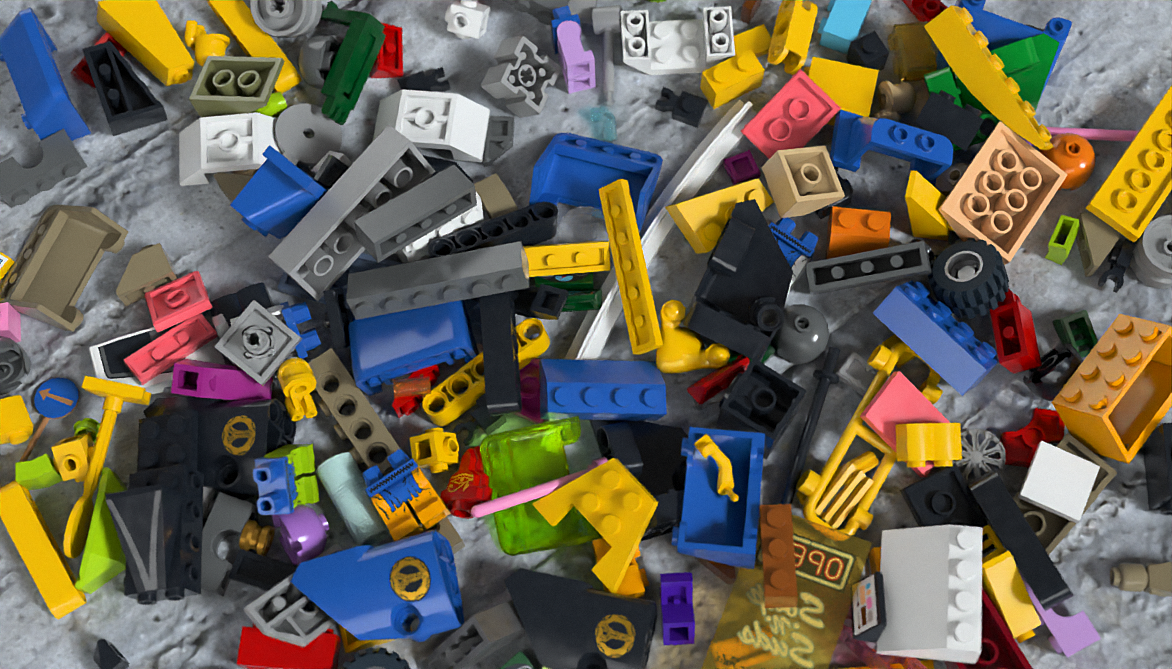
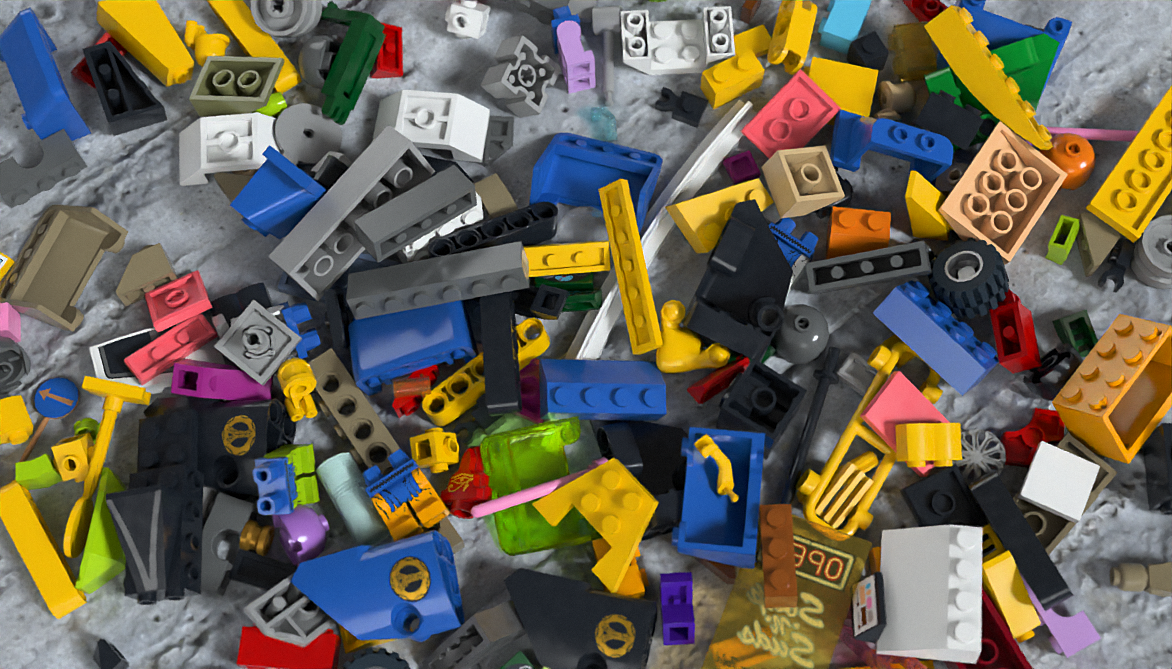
black plate [397,67,450,92] -> none

